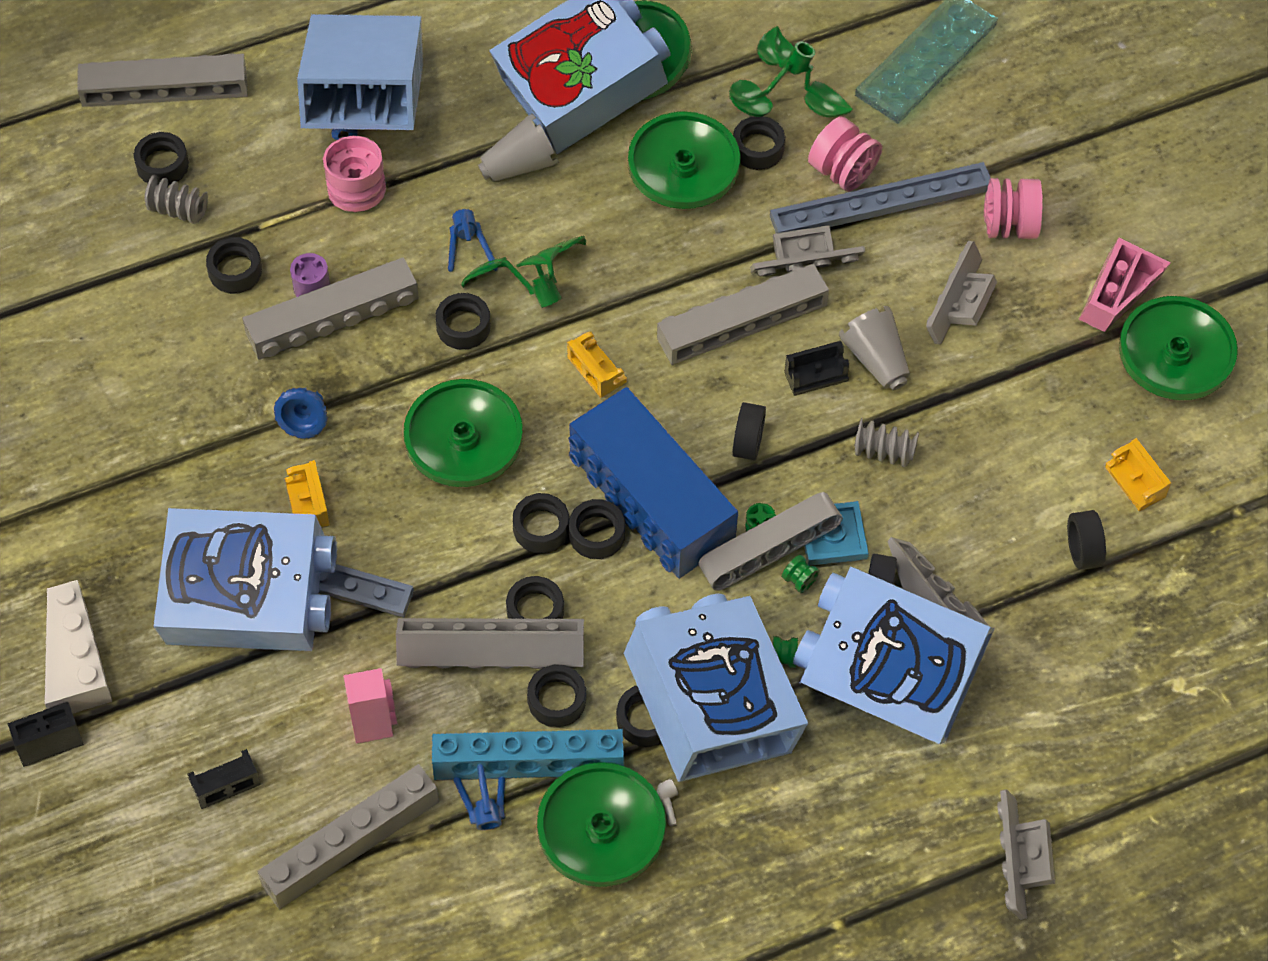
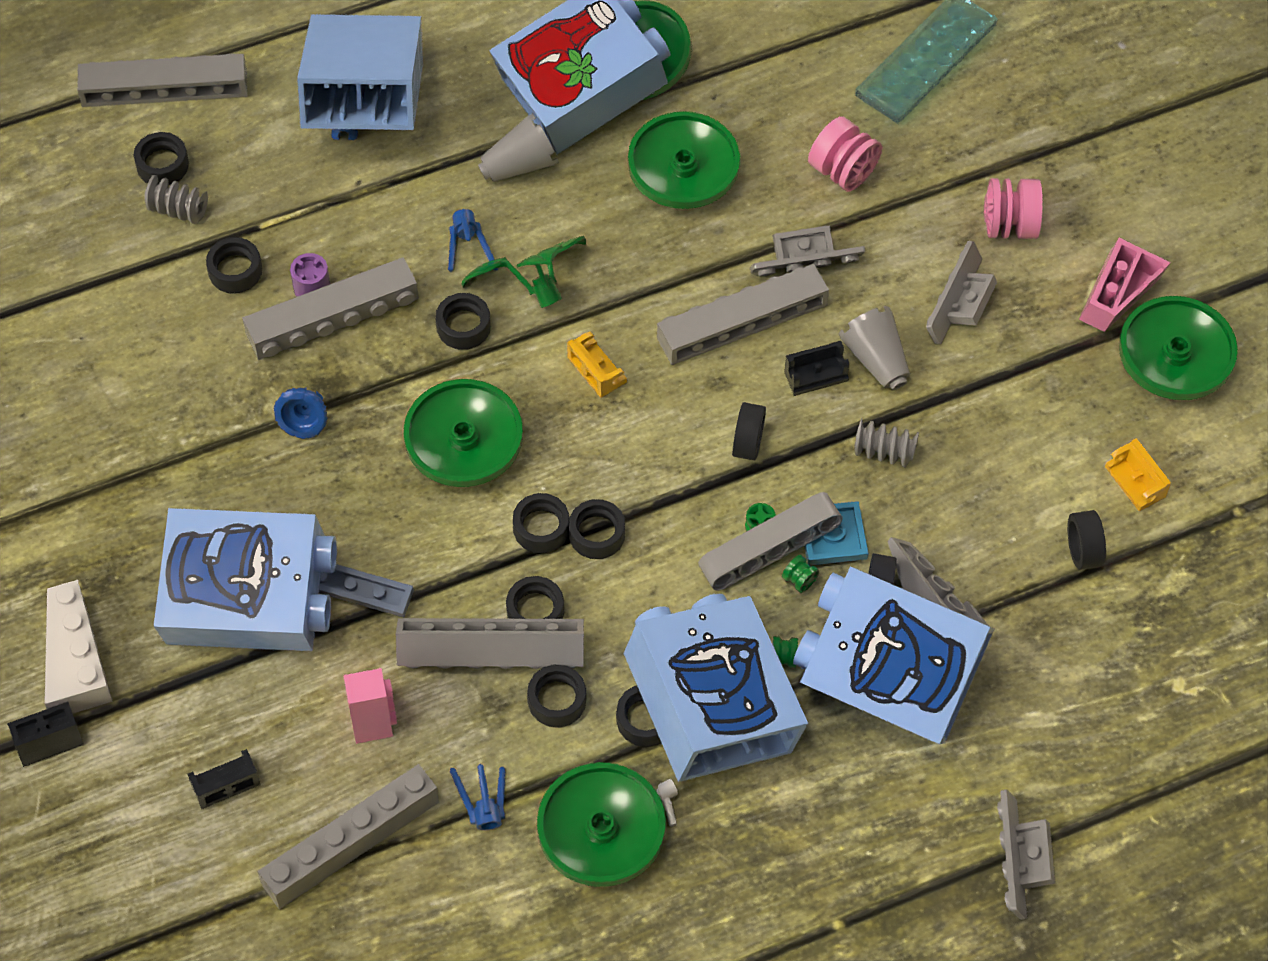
yellow hinge [285,460,329,527] -> none
bright pink wheel [323,136,386,212] -> none
dark azure brick [432,729,624,780] -> none
blue brick [568,387,738,579] -> none
green plant [729,26,853,118] -> none
black tyre [733,116,786,170] -> none
sand blue plate [770,162,991,233] -> none

